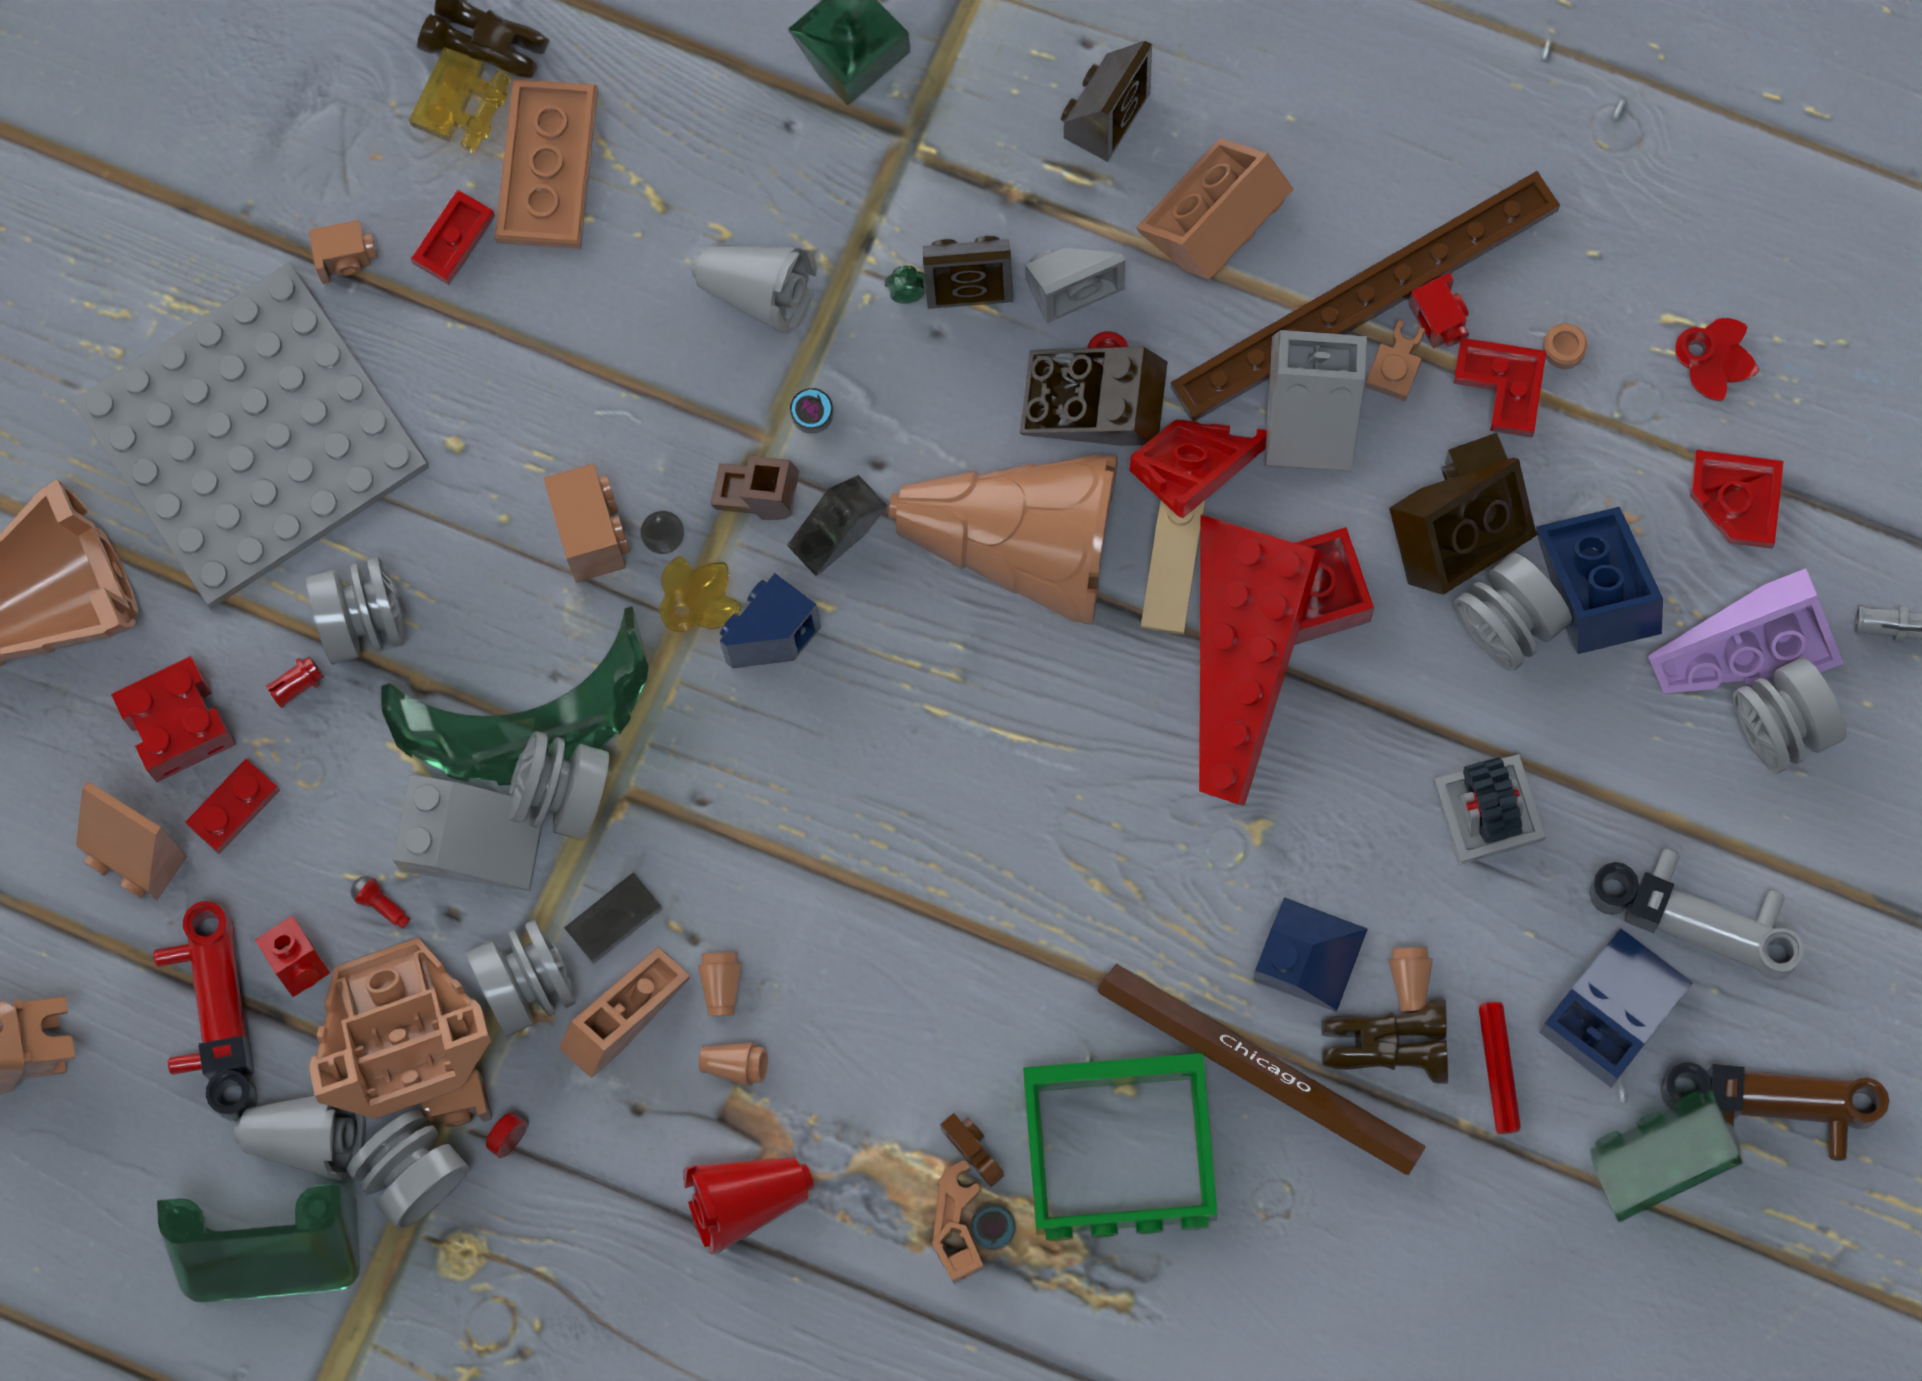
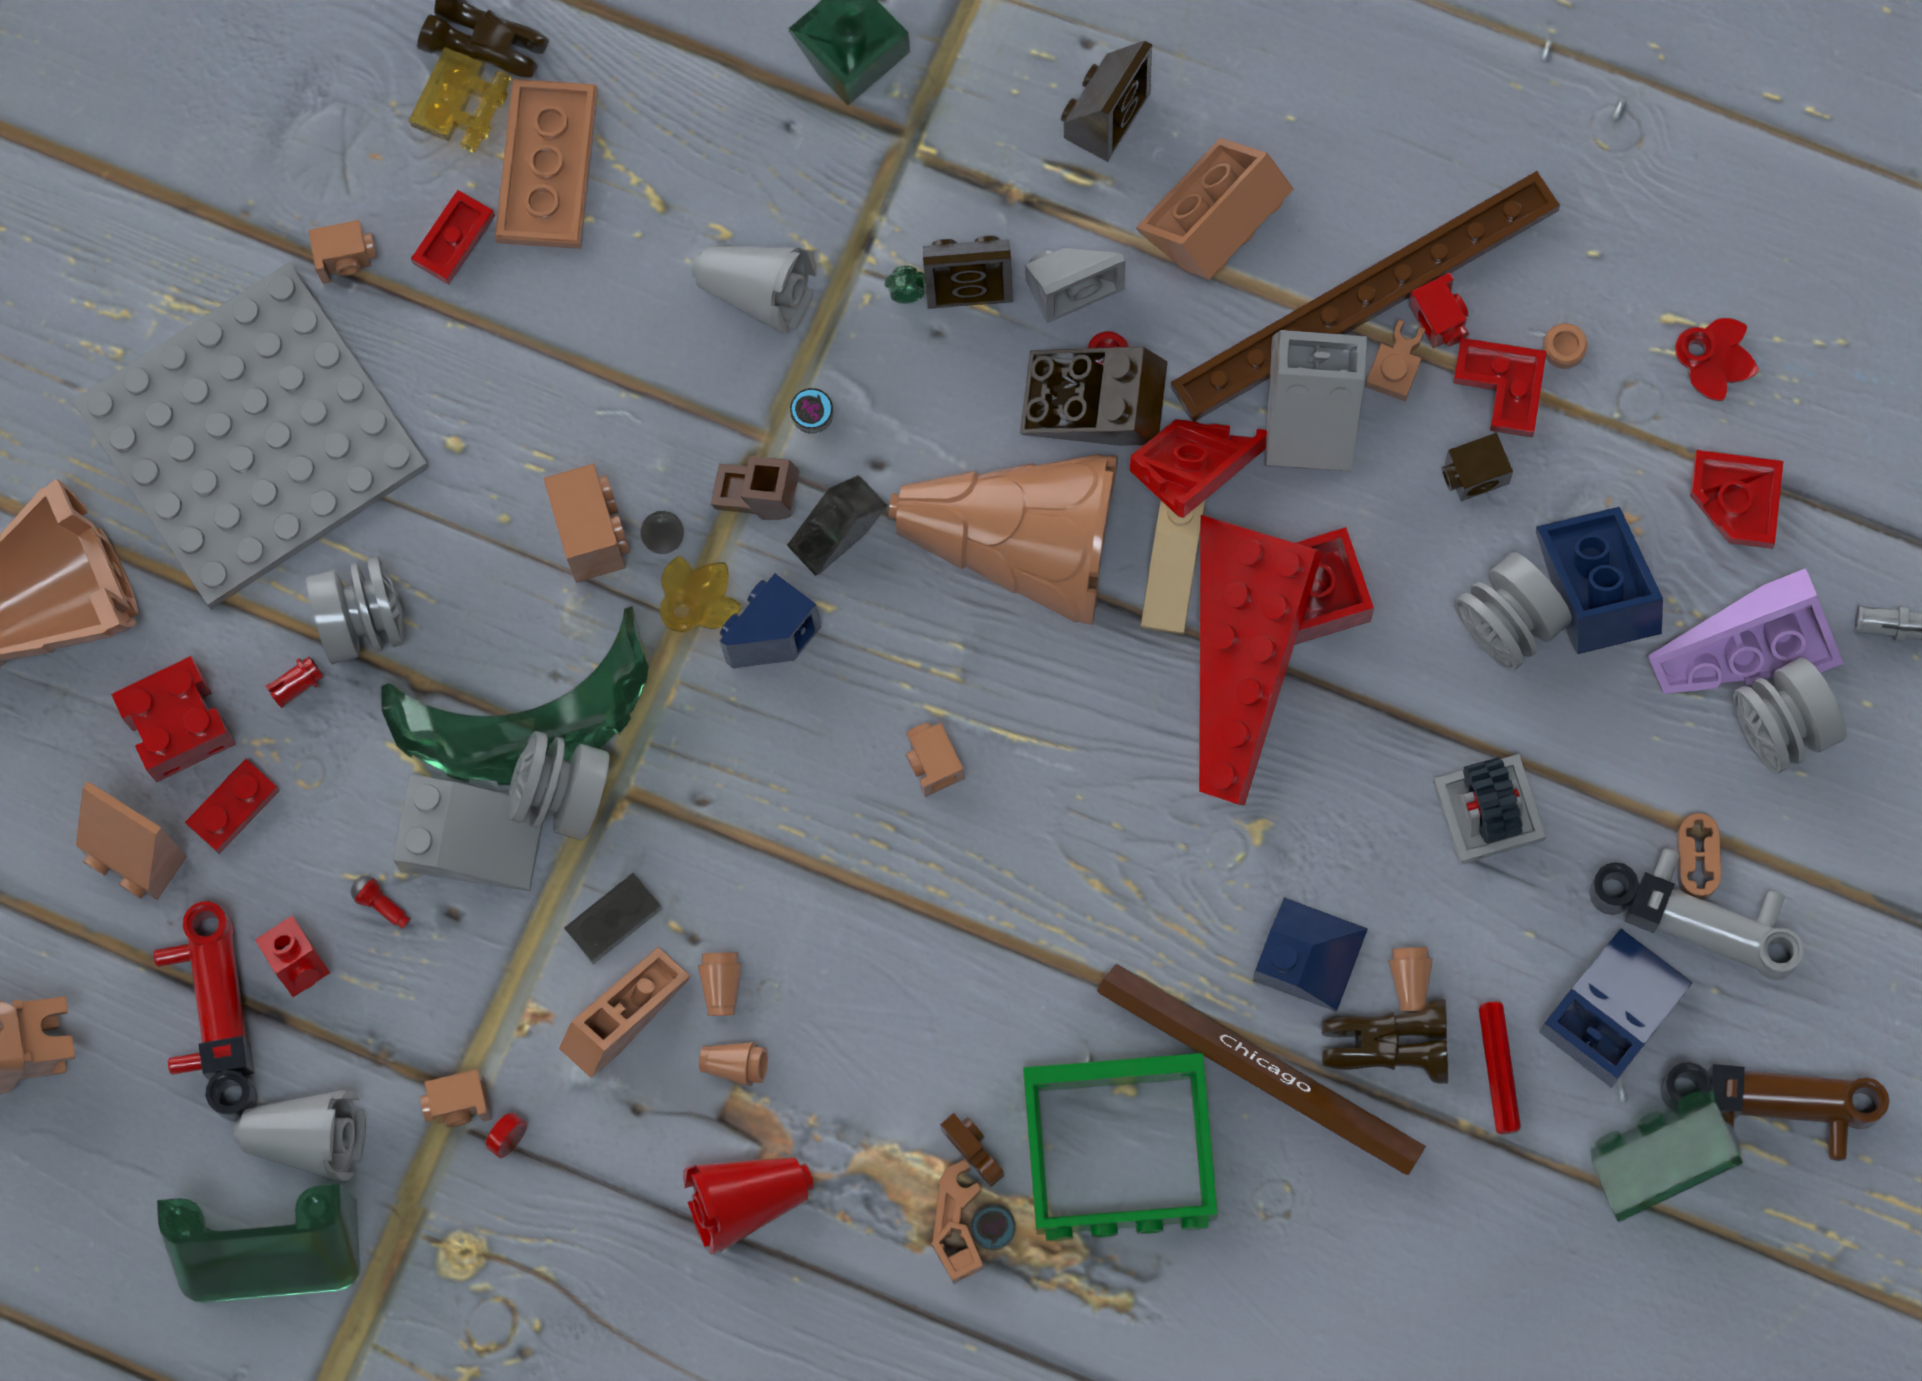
nougat wedge [309,938,491,1119] -> none
light grey wheel [346,1109,469,1230] -> none
light grey wheel [466,919,576,1037] -> none
dark brown slope [1389,458,1537,595] -> none
none -> nougat brick [905,723,965,797]
none -> nougat beam [1677,813,1721,900]

